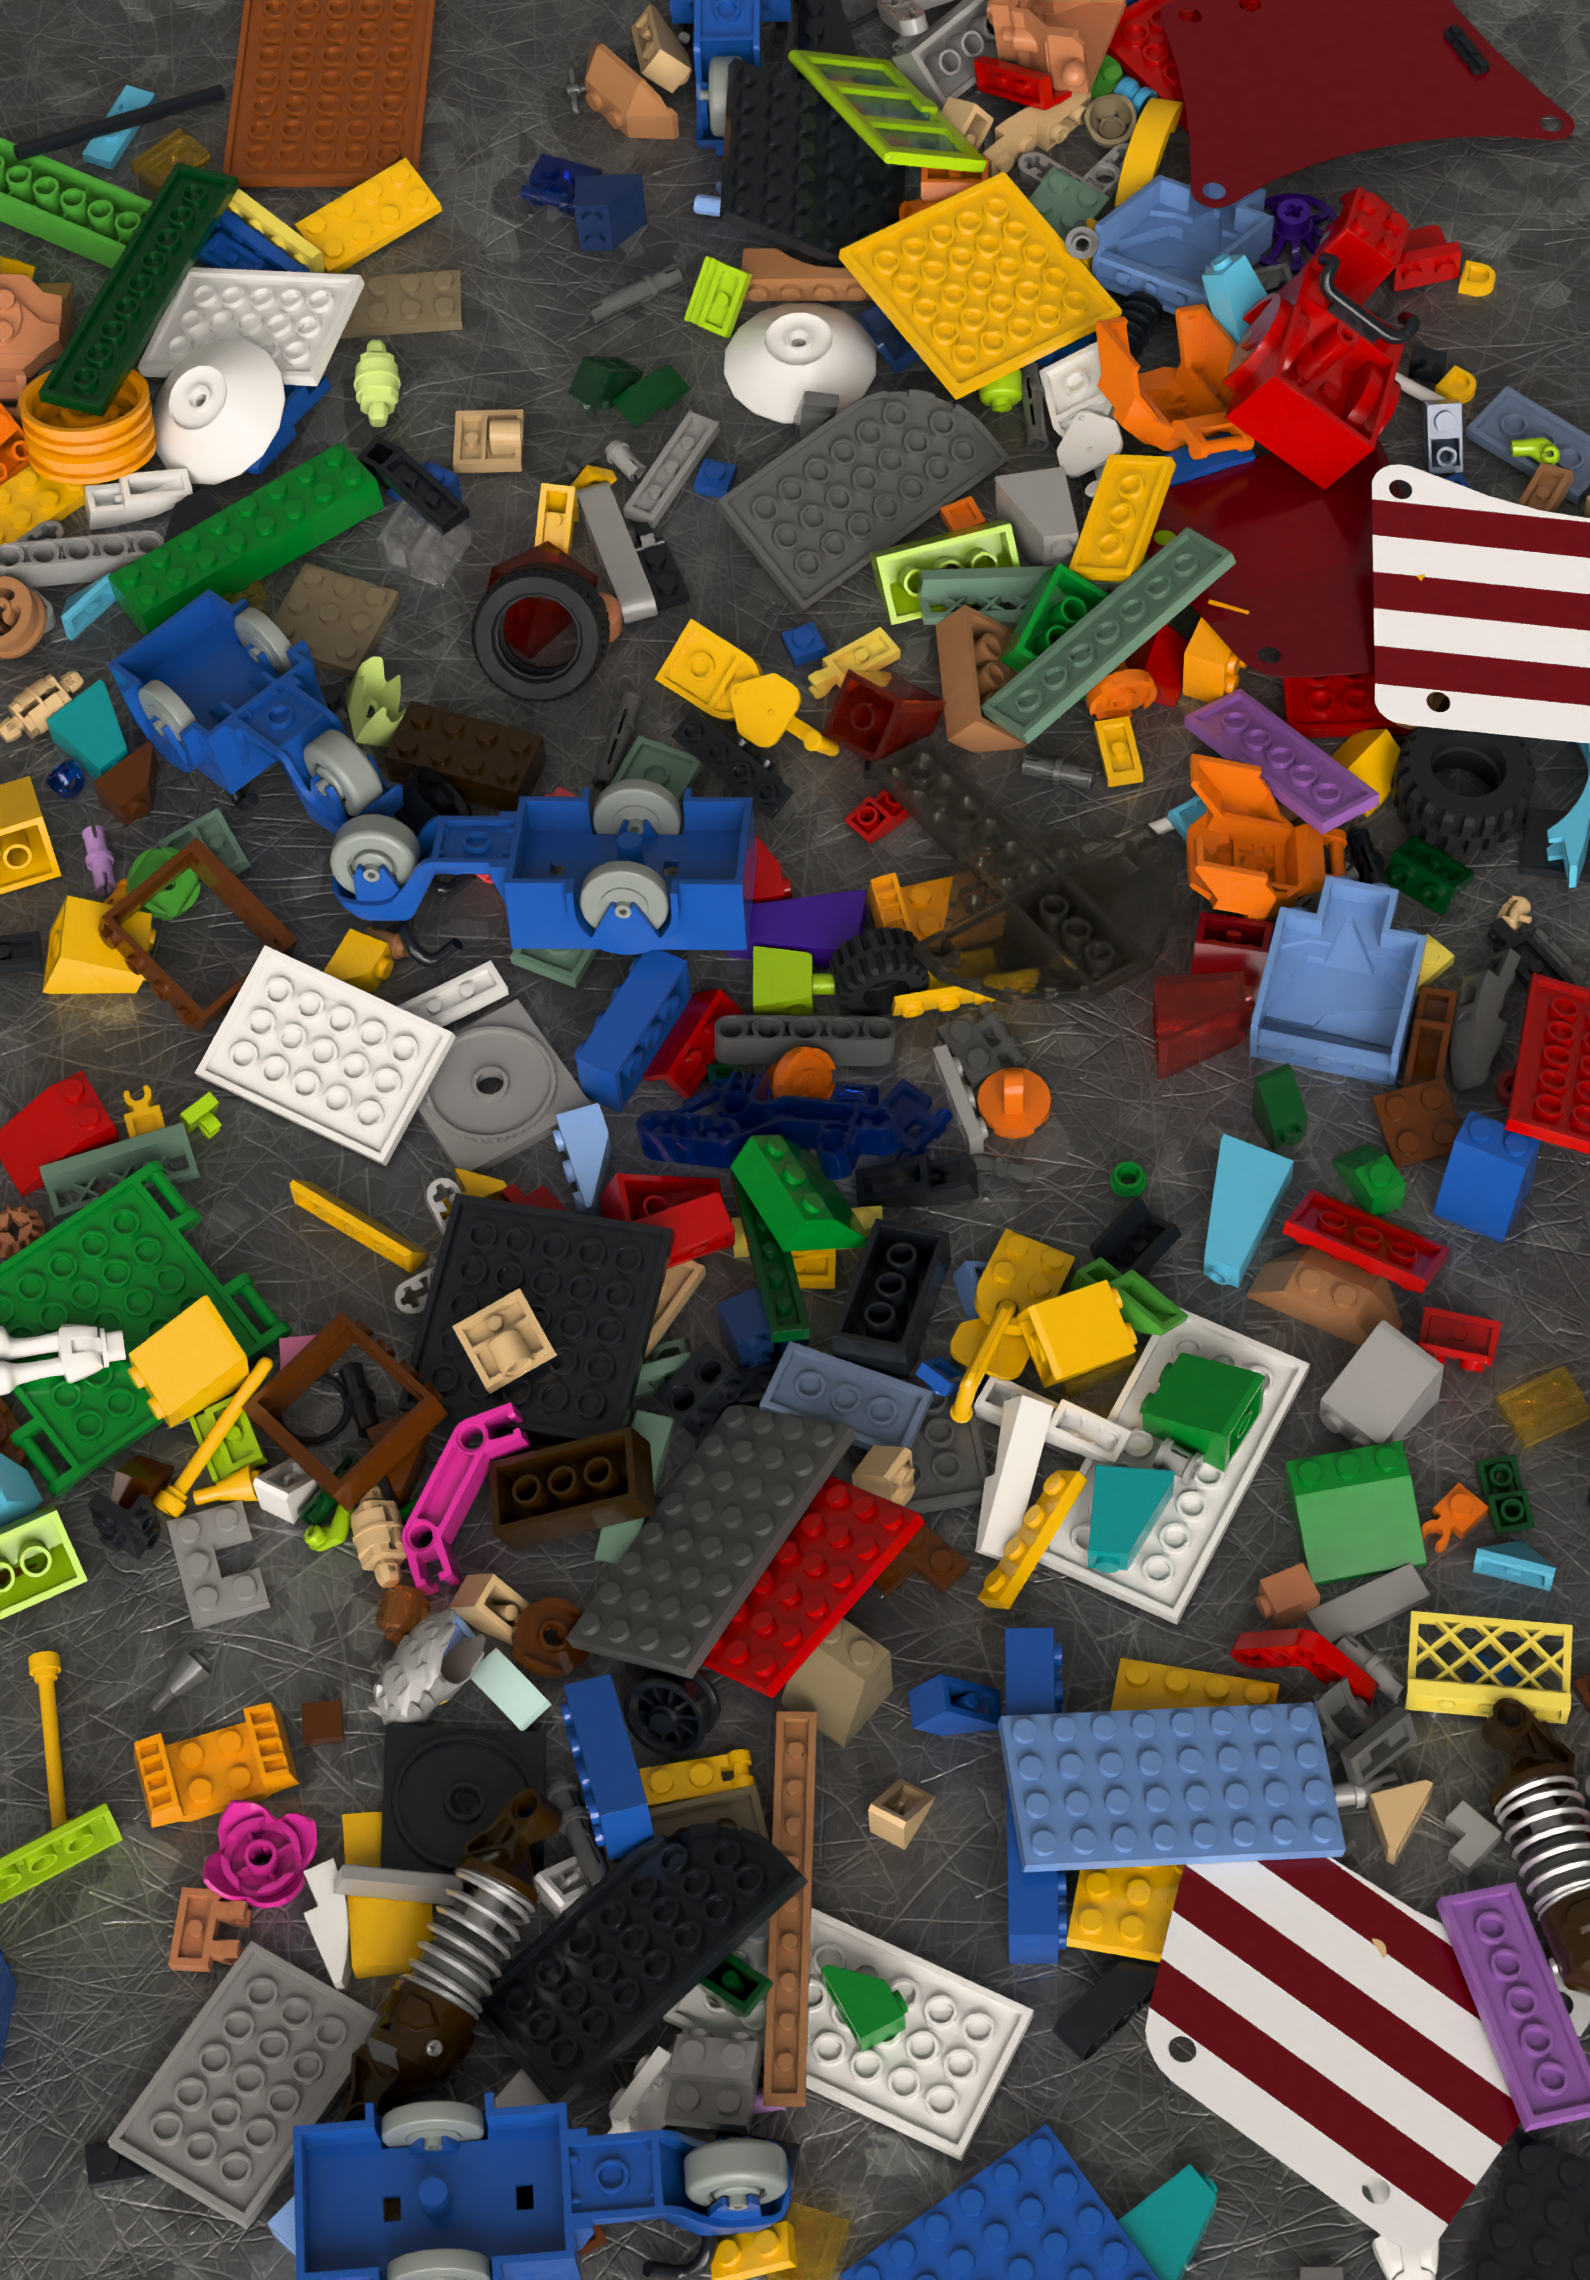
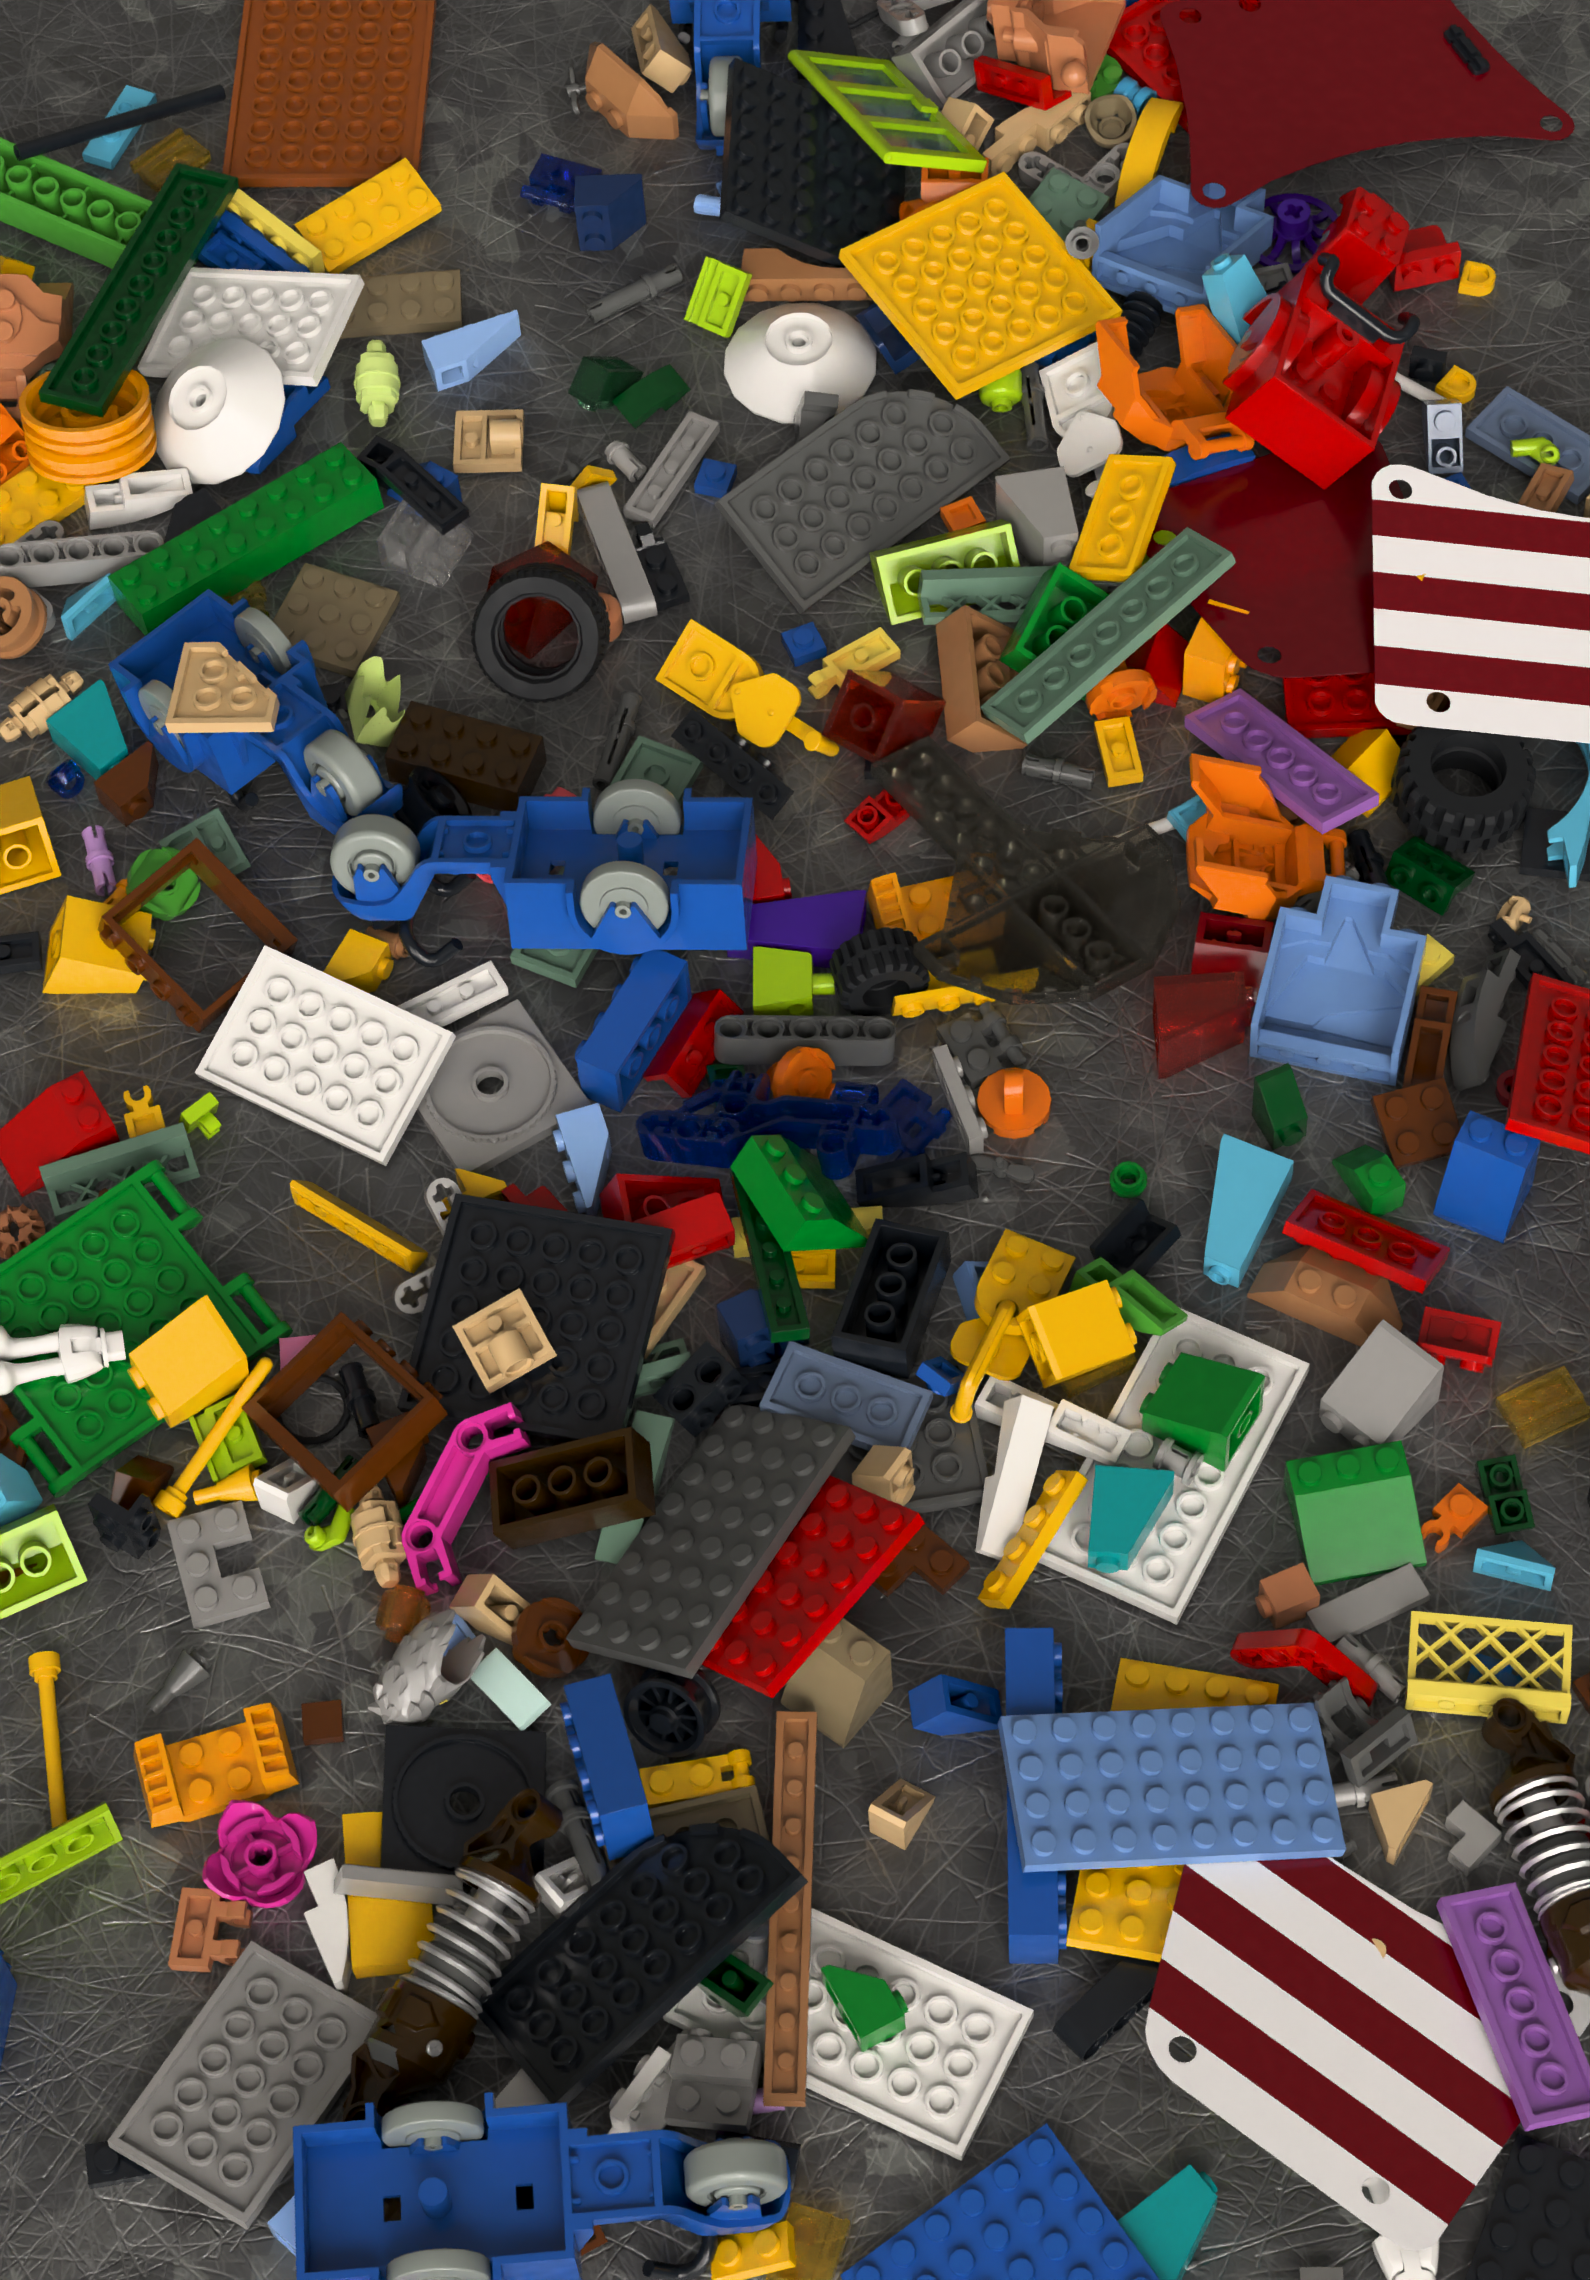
none -> tan plate [165,642,280,733]
none -> light blue slope [421,310,521,391]

